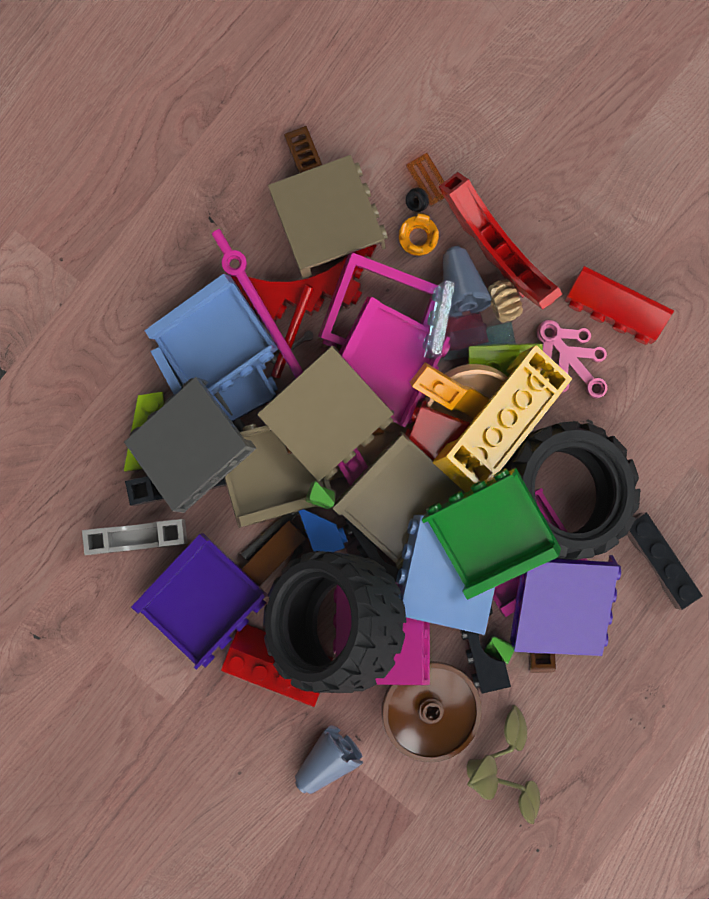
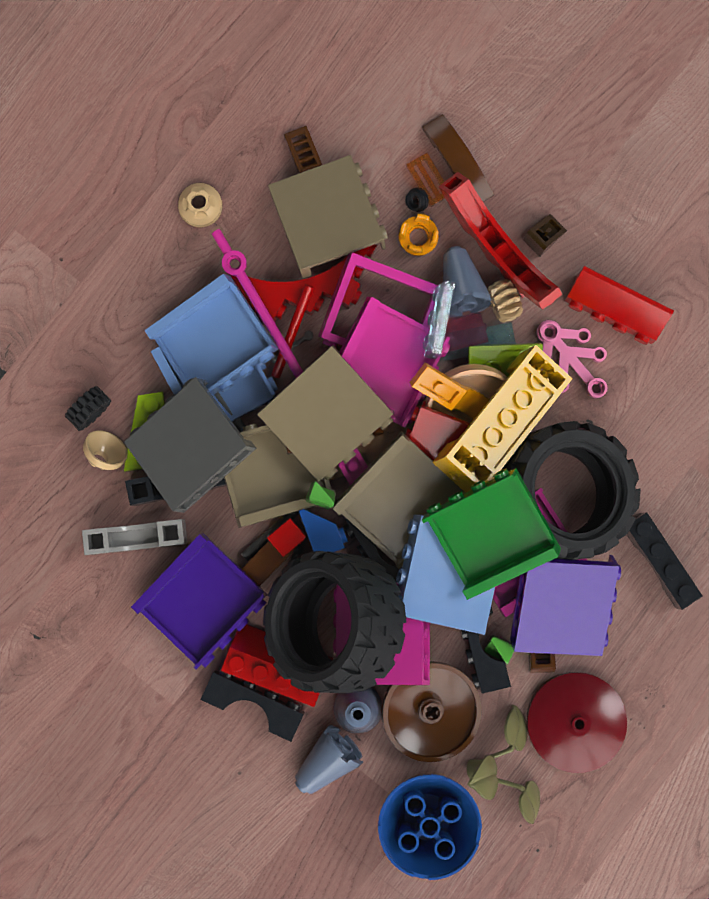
none -> black tyre [65,386,111,431]
none -> tan piece [83,431,128,470]
none -> tan piece [178,183,222,228]
none -> black arch [200,669,305,742]
none -> red panel [267,519,305,558]
none -> sand blue cone [333,687,382,733]
none -> blue cone [378,774,482,880]
none -> reddish brown slope [422,114,494,202]
none -> dark brown slope [523,214,567,257]
none -> dark red dish [527,672,627,773]

